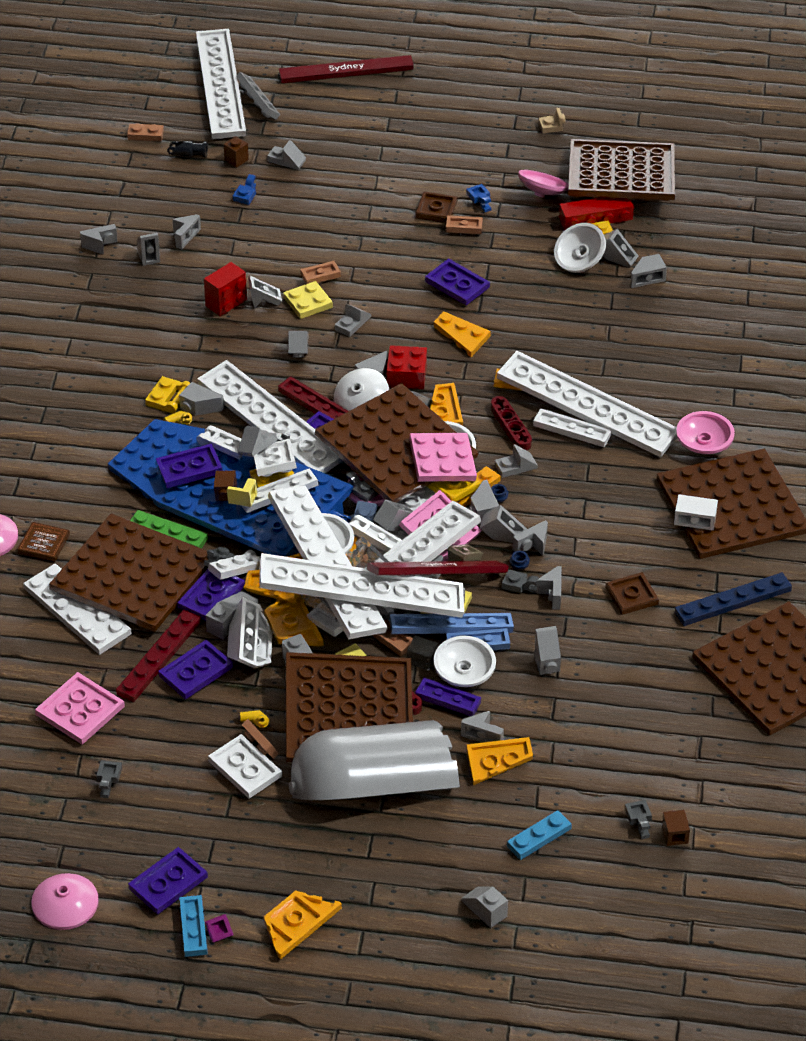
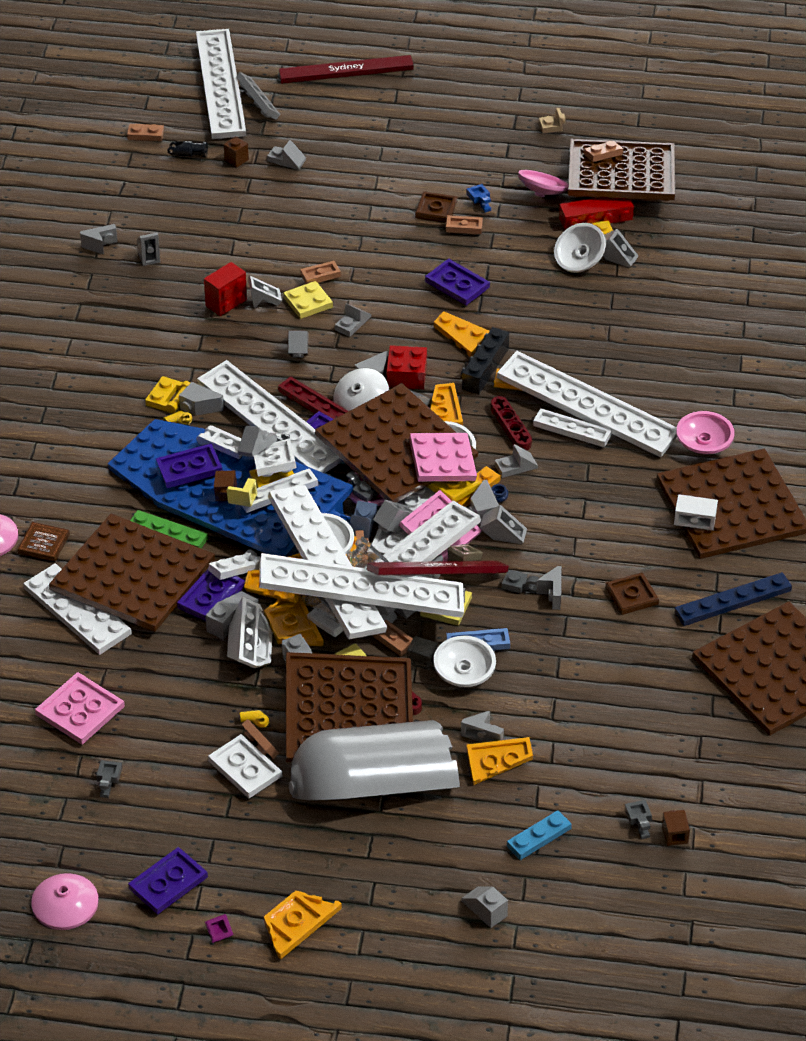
dark red plate [116,609,201,702] -> none
dark purple plate [158,640,233,700] -> none
light grey slope [172,215,201,249] -> none
dark azure plate [179,895,207,957] -> none
dark grey plate [204,547,236,567] -> none
blue plate [233,174,256,205] -> none
white plate [349,515,402,553] -> none
medium blue plate [389,613,514,634] -> none
dark purple plate [415,678,481,716] -> none
dark blue plate [510,551,530,569] -> none
light grey slope [513,520,548,555] -> none
light grey slope [534,626,561,675] -> none
light grey slope [631,254,667,288] -> none
none -> black brick [460,327,510,395]
none -> nougat plate [584,141,623,162]

